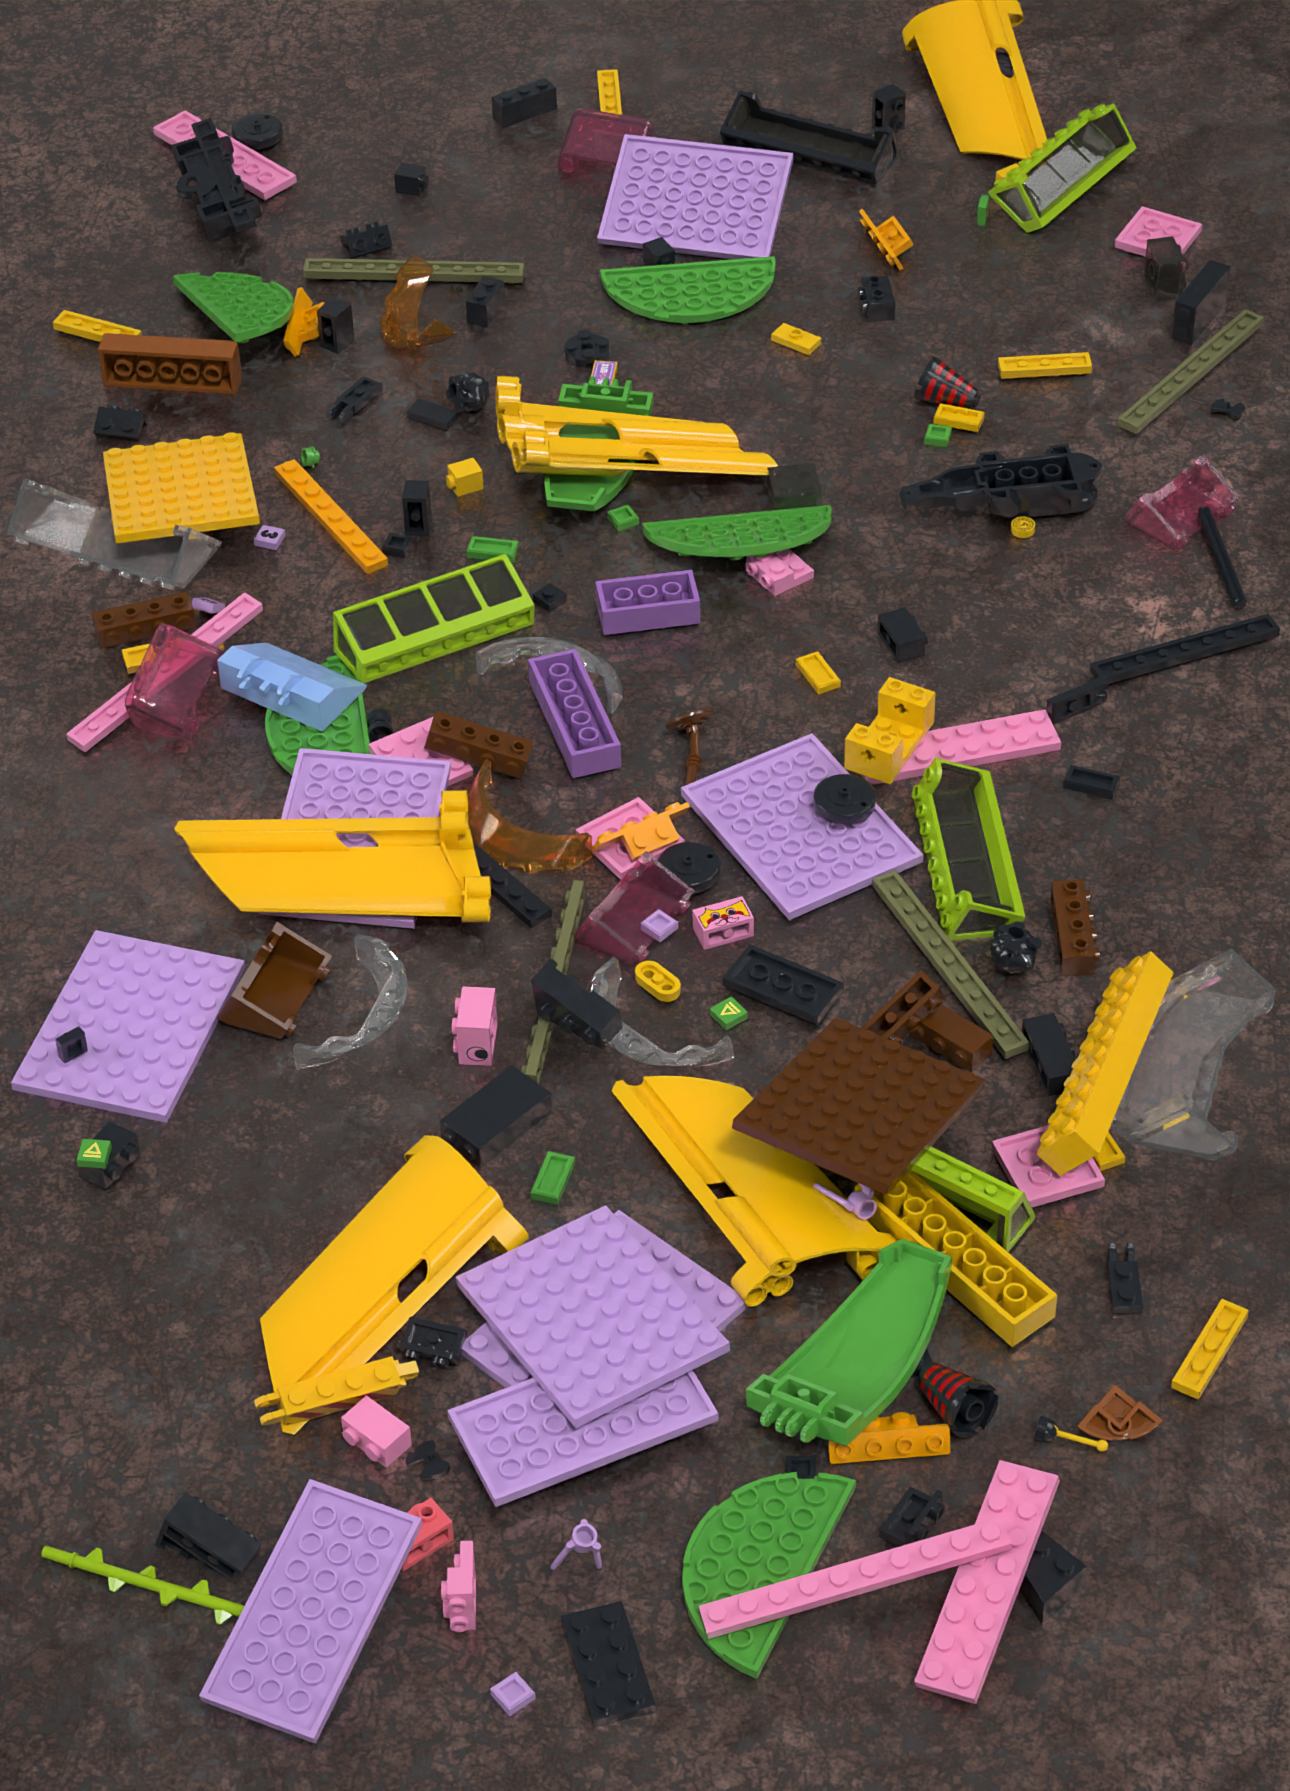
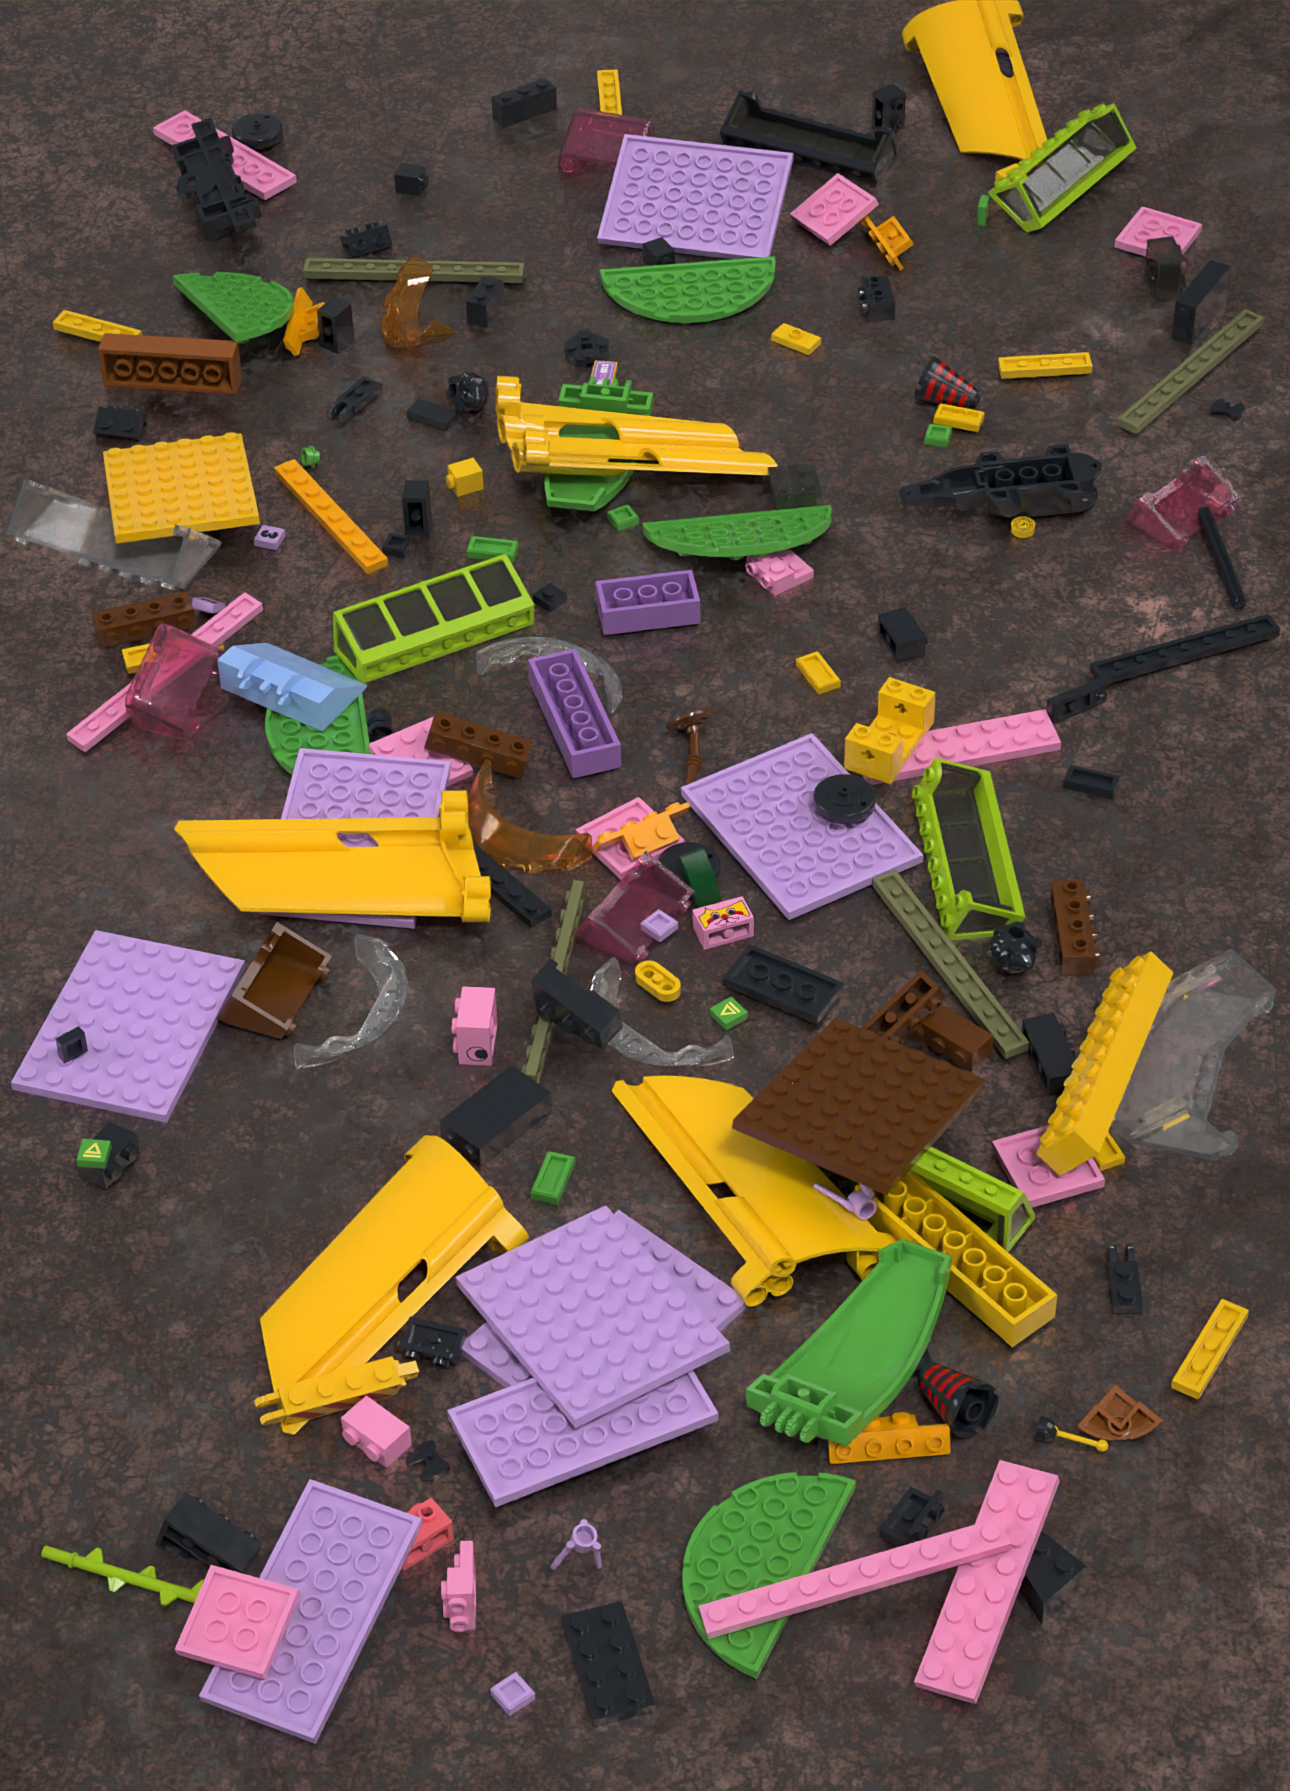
black tile [785,1456,816,1479] -> none
none -> bright pink plate [175,1565,300,1679]
none -> dark green slope [679,848,722,909]
none -> bright pink plate [790,173,879,246]

